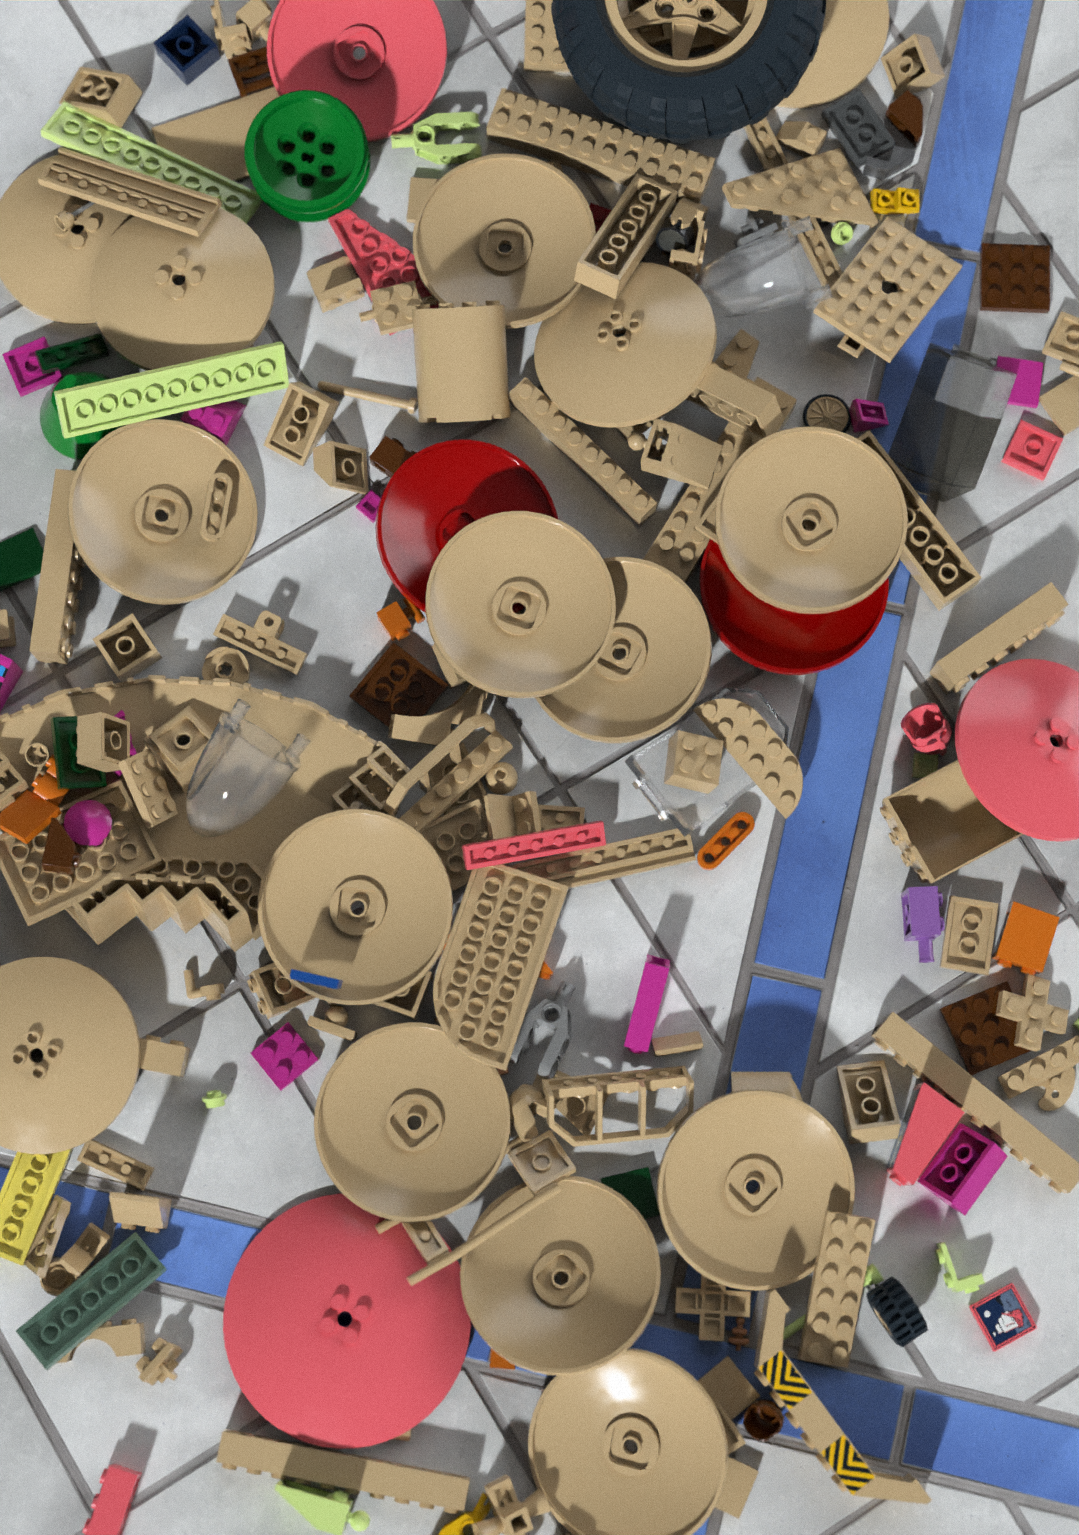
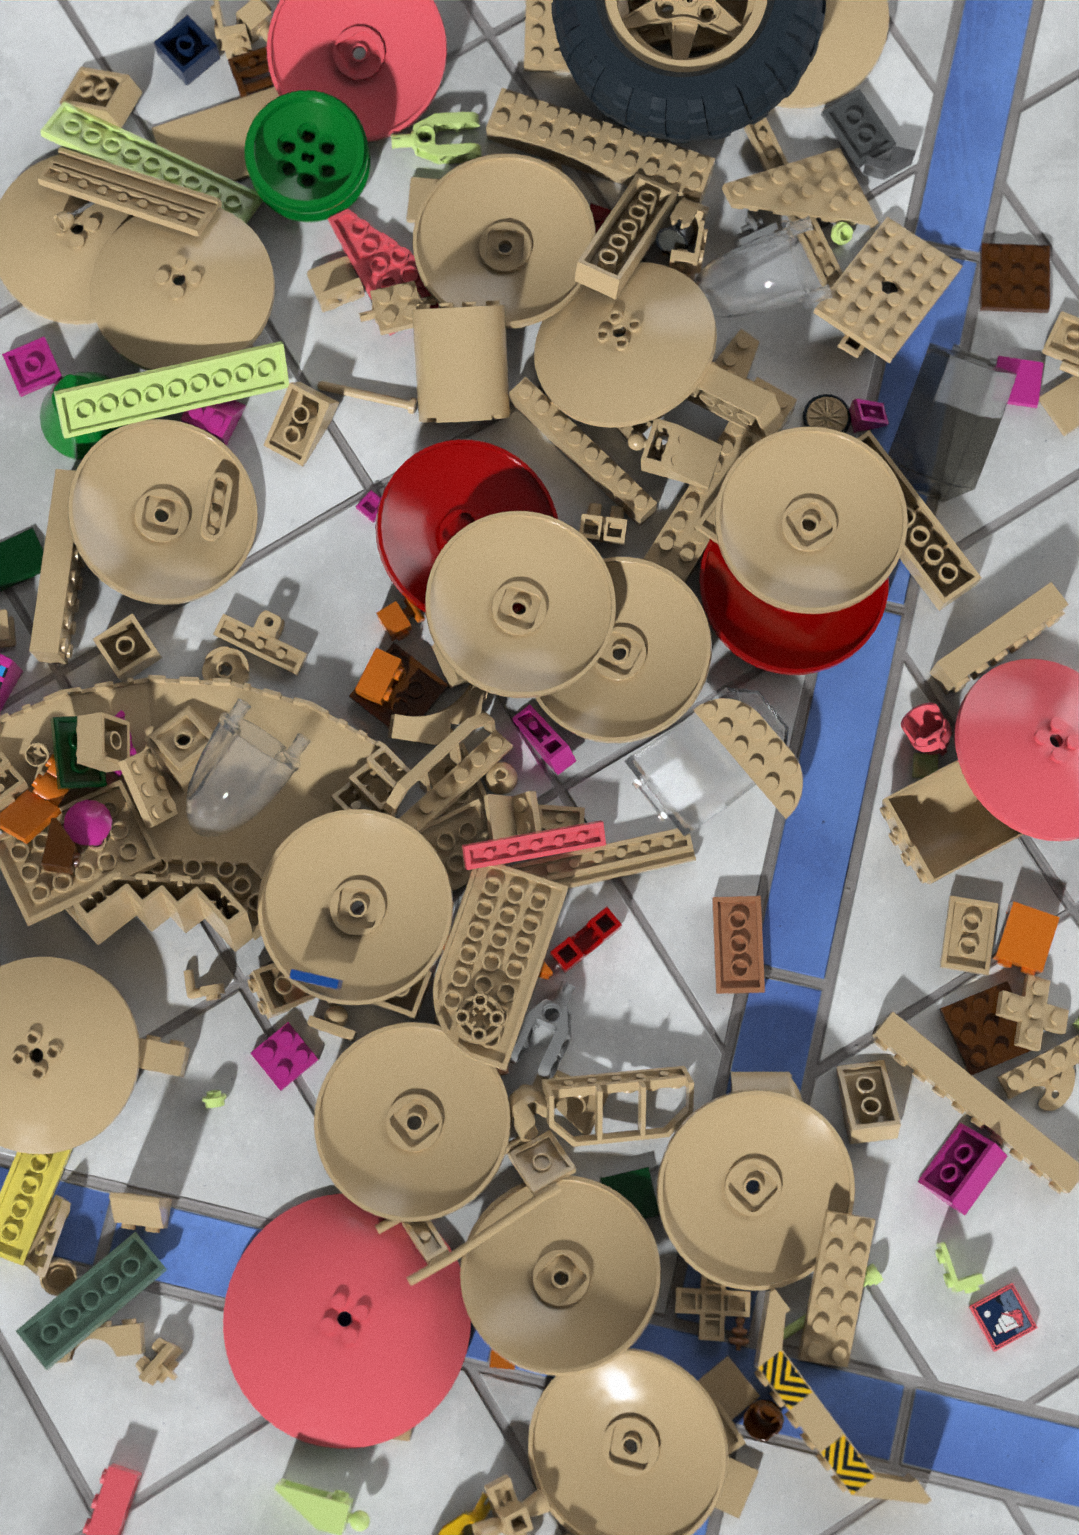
dark green tile [35,333,109,374] -> none
tan bracket [59,1222,111,1276] -> none
tan tile [77,1139,155,1191] -> none
tan brick [216,1429,471,1514] -> none
tan slope [313,441,368,495] -> none
reddish brown brick [369,436,417,478] -> none
dark pink slope [624,954,670,1054] -> none
tan slope [652,1031,704,1057] -> none
tan brick [664,730,723,794] -> none
orange plate [697,812,755,870] -> none
tan slope [776,121,827,158] -> none
black wheel [867,1277,928,1347] -> none
yellow slope [870,187,919,215] -> none
tan slope [880,33,945,98] -> none
reddish brown slope [885,90,923,148] -> none
coral slope [886,1083,965,1186] -> none
medium lavender brick [901,886,944,963] -> none
coral tile [1001,420,1063,481] -> none
none -> orange brick [355,648,405,706]
none -> tan tile [455,993,504,1044]
none -> dark pink slope [511,705,576,775]
none -> red arch [550,907,622,973]
none -> tan hips [579,503,627,545]
none -> nougat plate [712,896,765,994]

